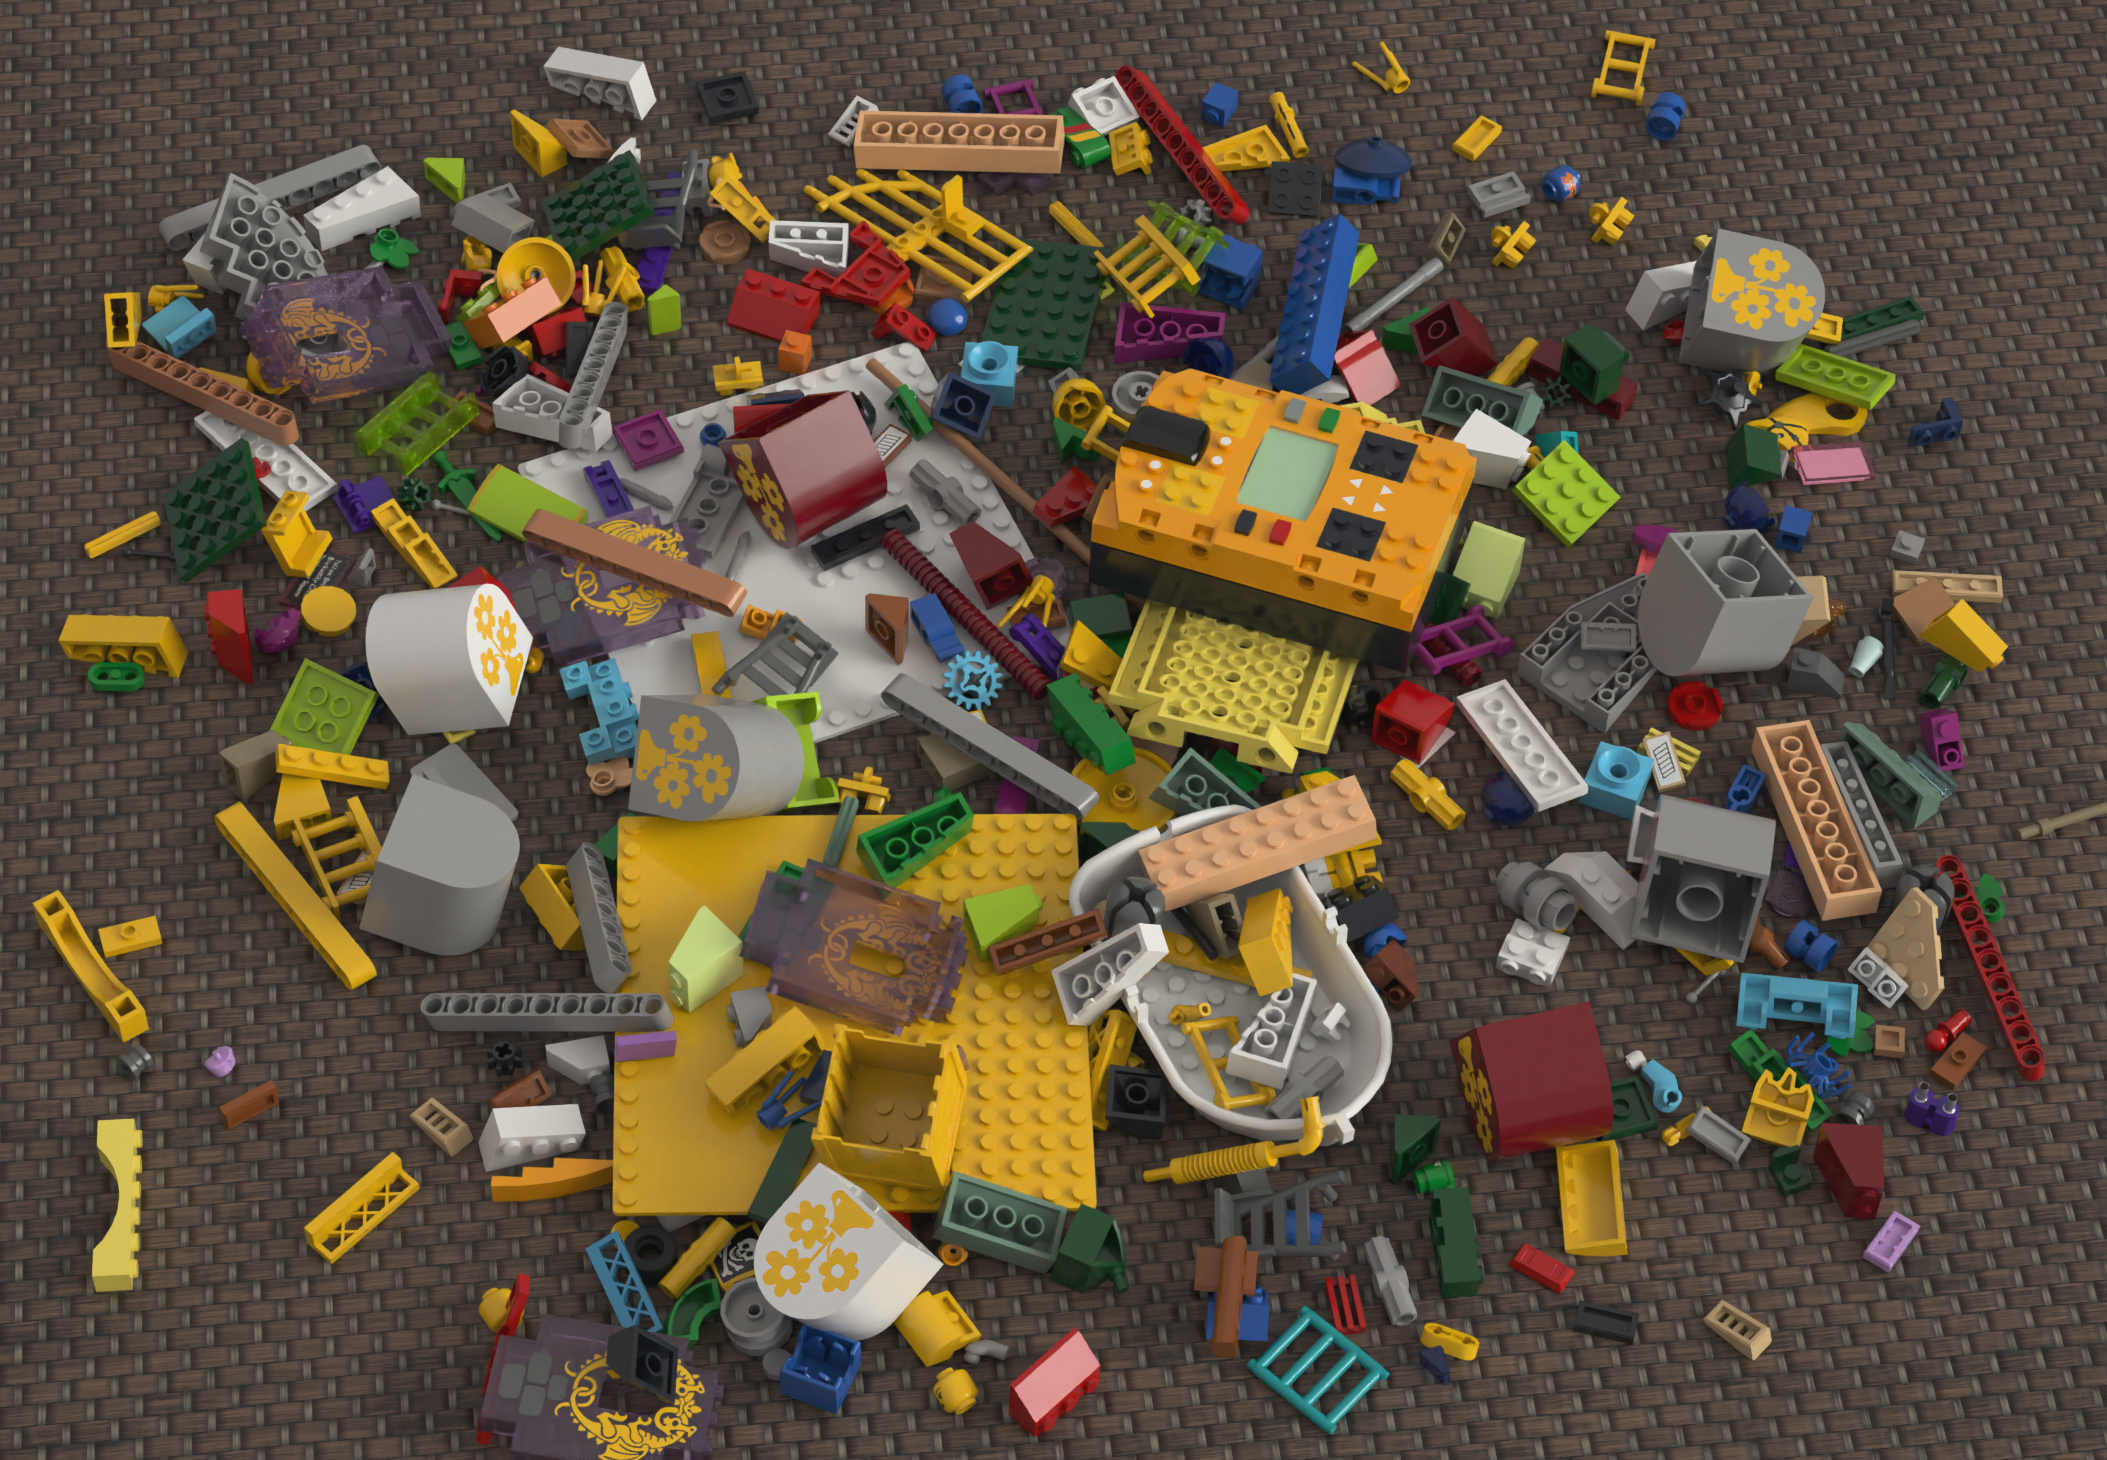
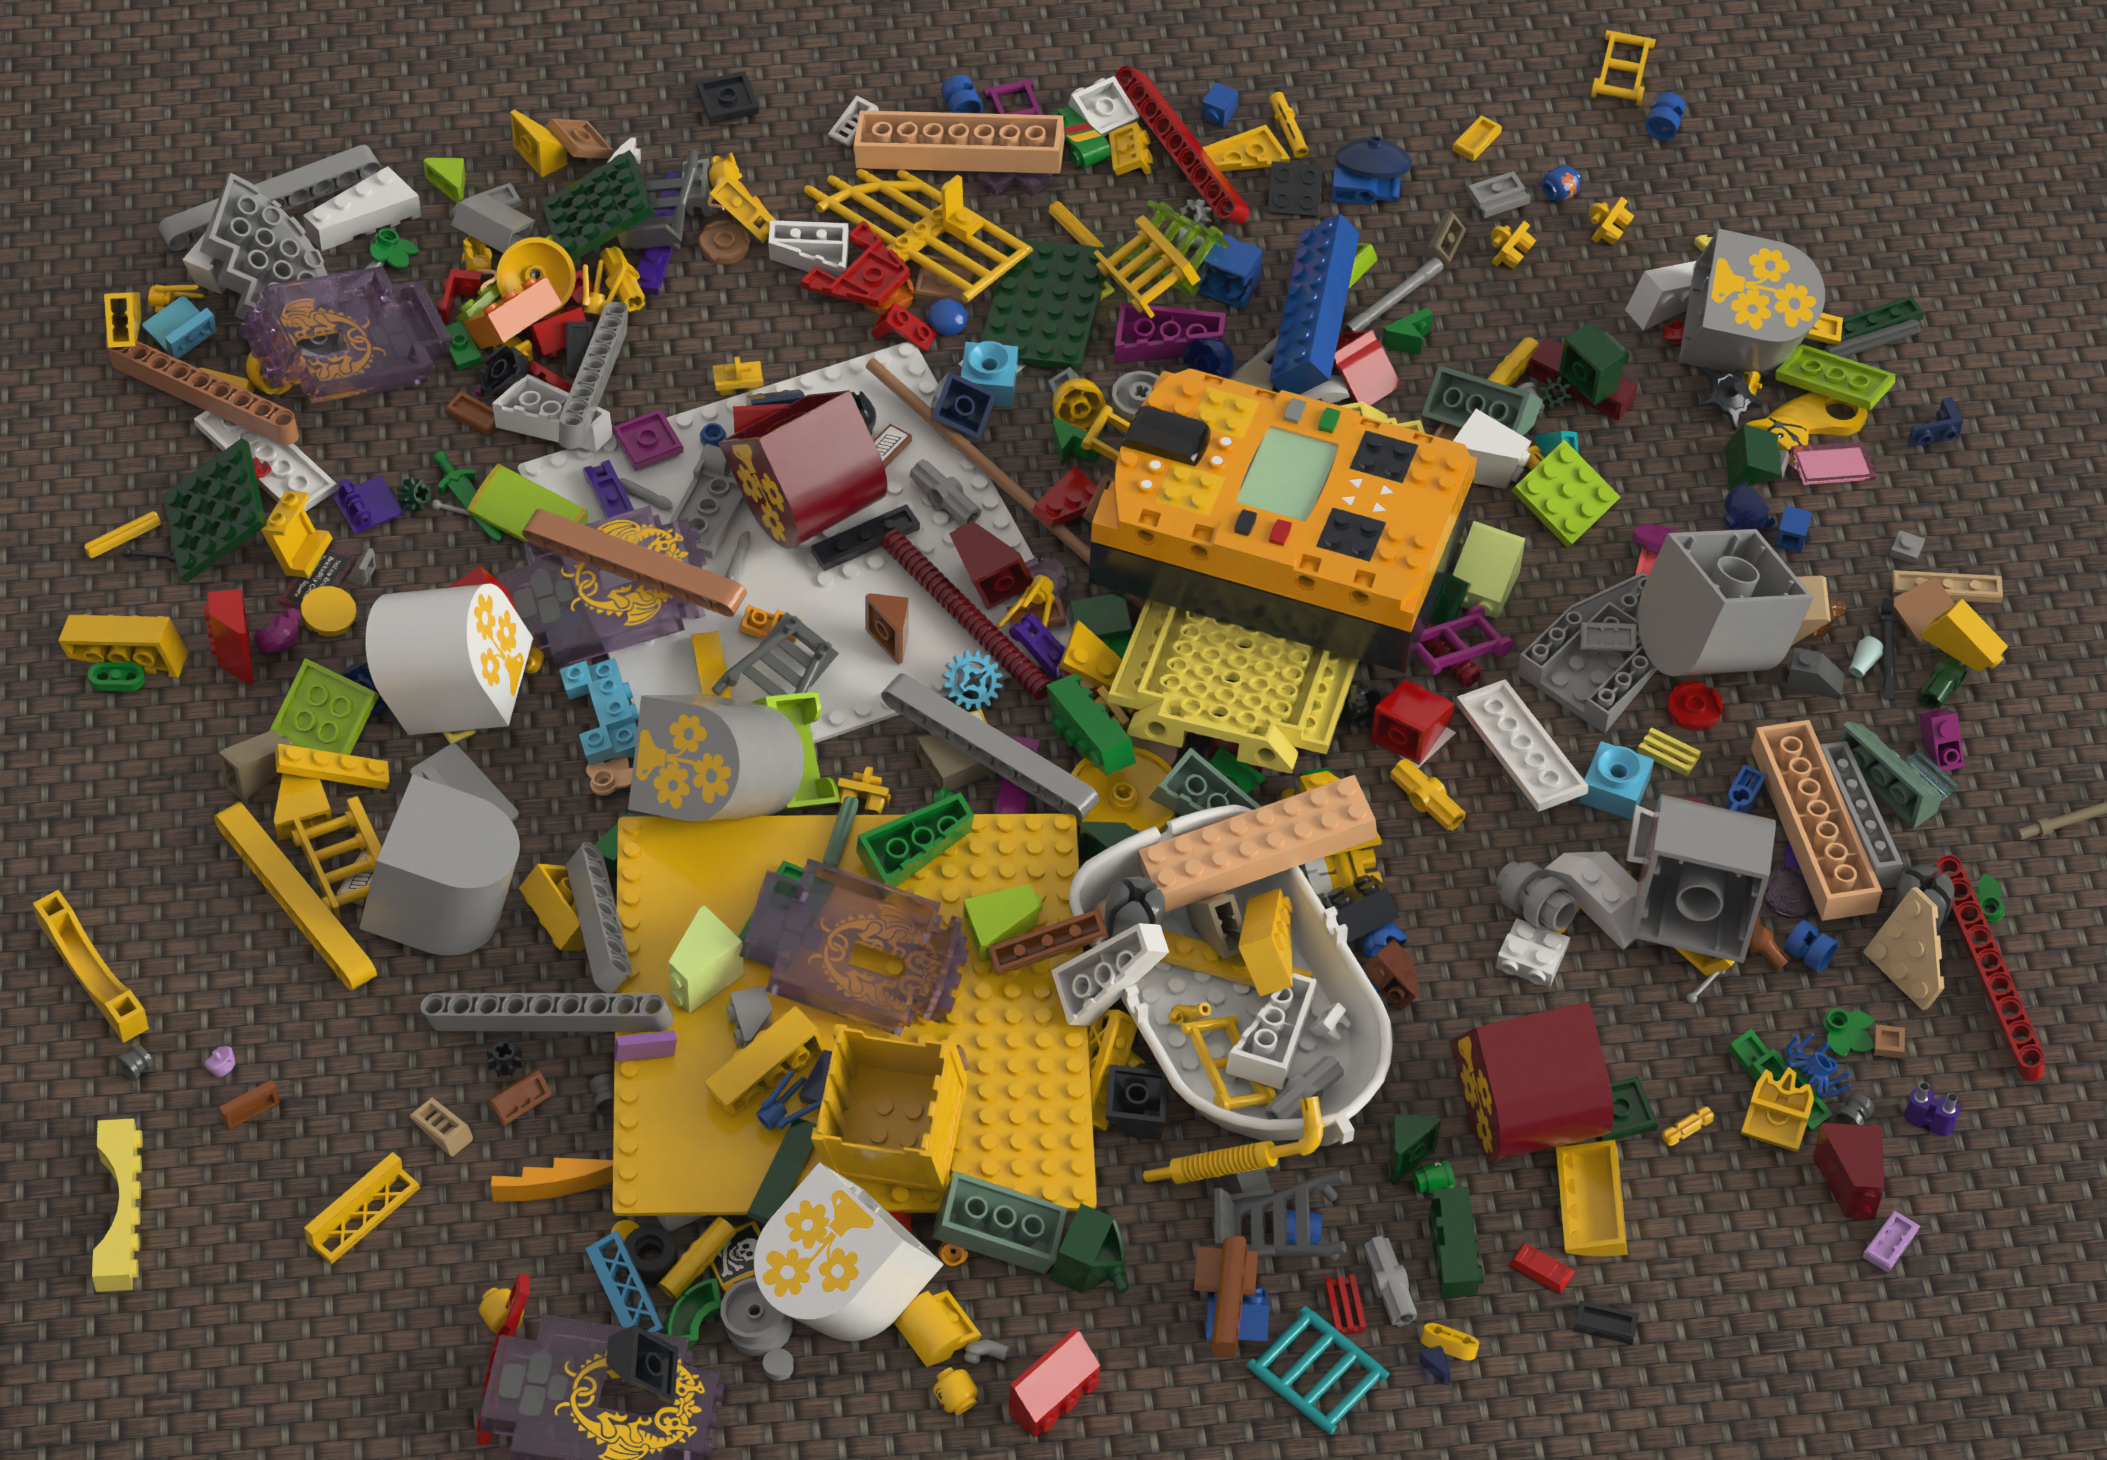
yellow plate [98,915,163,958] -> none
clear neon green fence [355,371,480,477] -> none
yellow slope [370,498,458,589] -> none
white wedge [478,1104,586,1172] -> none
white wedge [543,47,656,120] -> none
white slope [545,1035,611,1085] -> none
lime slope [647,284,681,336] -> none
red slope [727,269,820,343] -> none
orange brick [778,330,812,375] -> none
blue piece [779,1324,861,1414] -> none
green wing [884,384,933,441] -> none
blue piece [910,593,965,663] -> none
black bar [1170,907,1219,960] -> none
yellow plant [1352,42,1411,93] -> none
dark red slope [1409,297,1498,377] -> none
clear blue cylinder [1481,770,1535,827] -> none
medium azure arm [1625,1050,1682,1112] -> none
tile [1643,731,1686,793] -> none
light grey tile [1685,1106,1751,1165] -> none
tan slope [1703,1300,1772,1360] -> none
medium azure bracket [1736,973,1858,1039] -> none
dark green bracket [1768,1145,1812,1197] -> none
white slope [1847,947,1909,1008] -> none
red pin [1924,1009,1972,1052] -> none
dark orange plate [1929,1032,1987,1091] -> none

